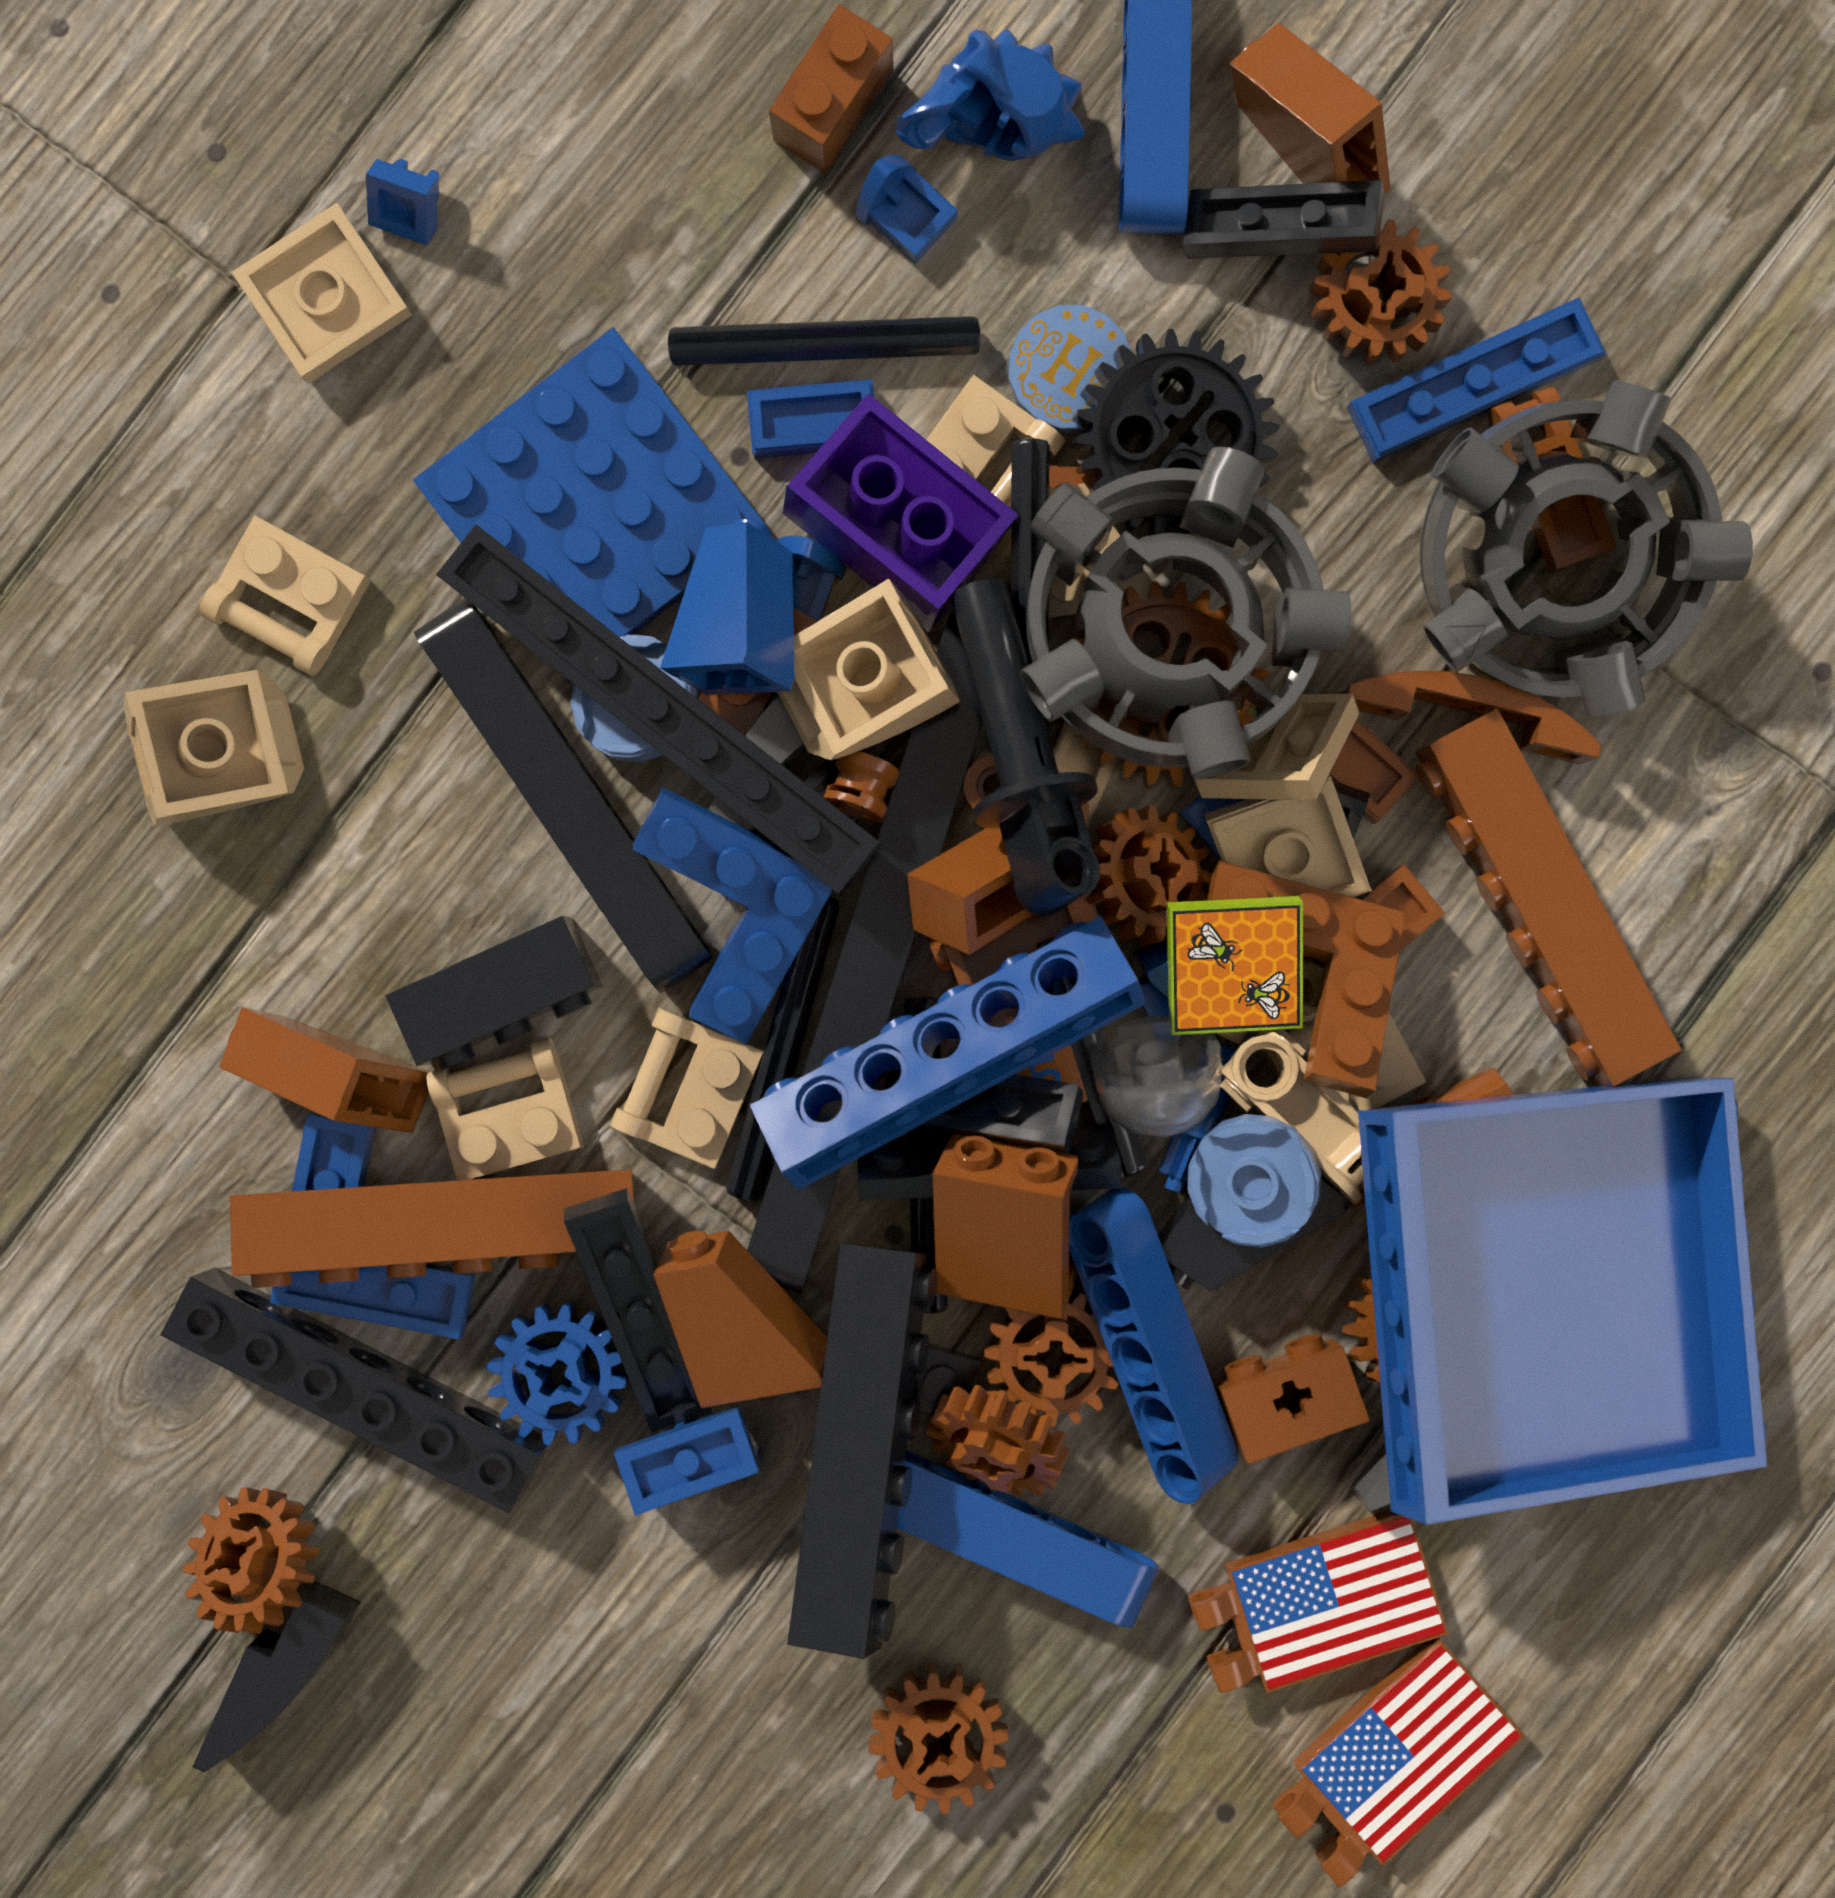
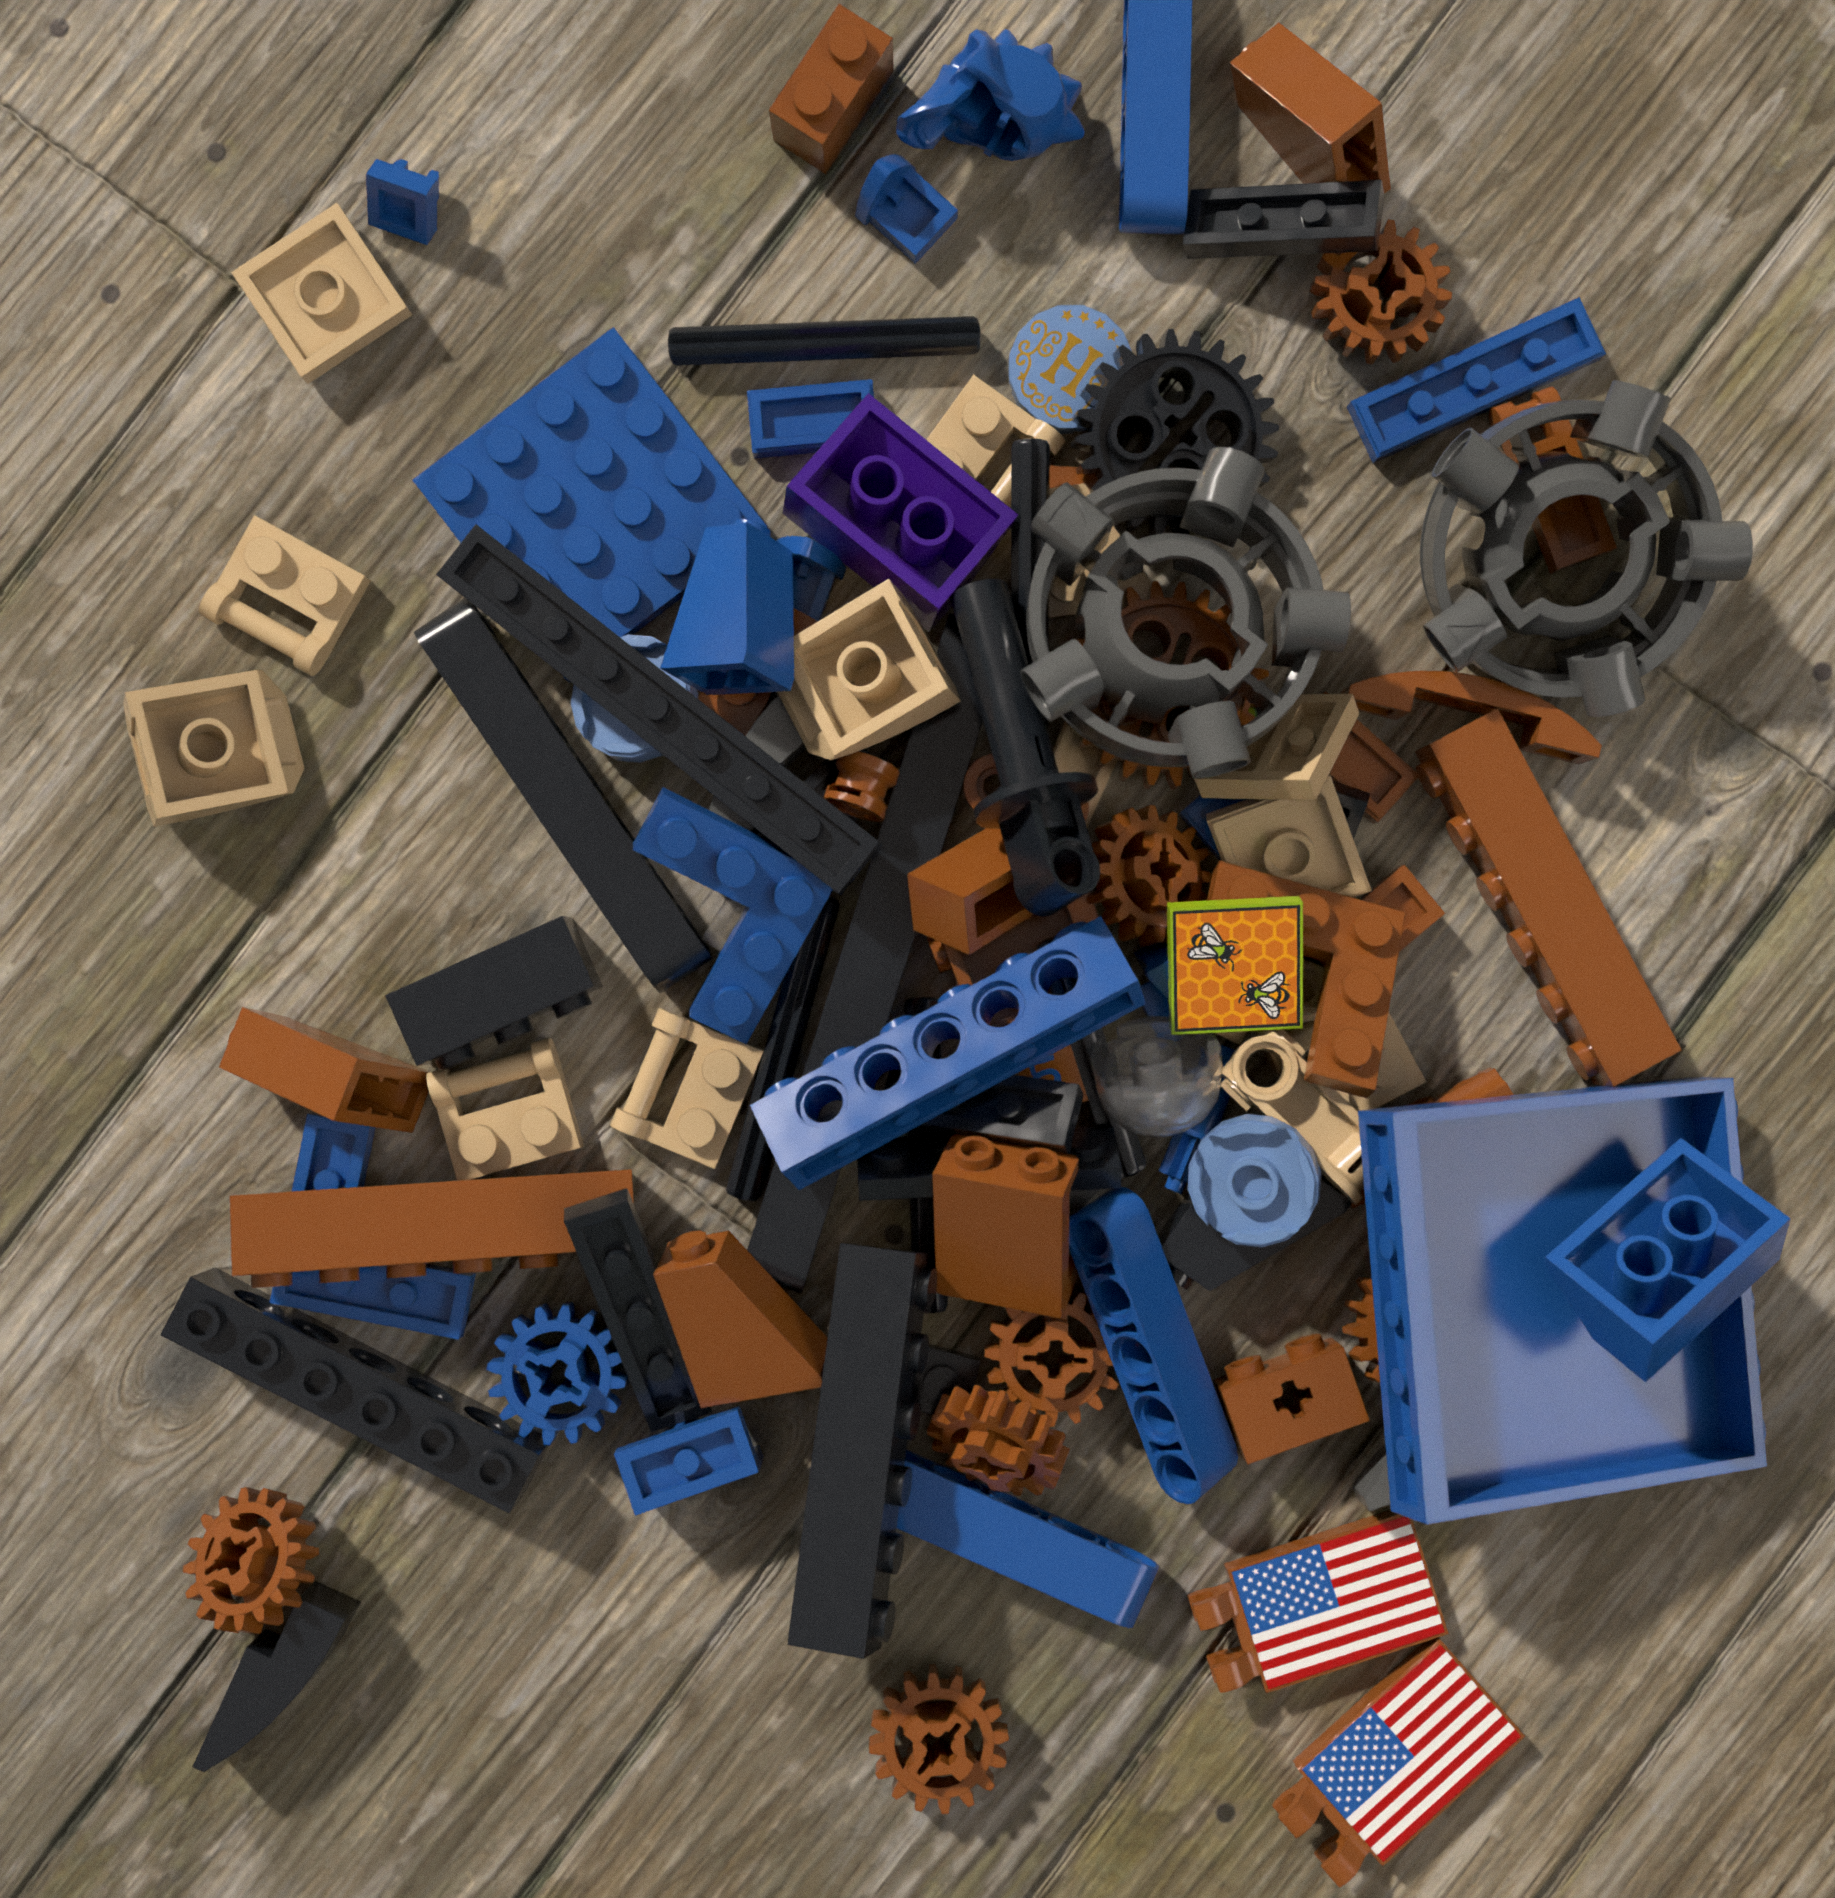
none -> blue slope [1544,1138,1791,1383]

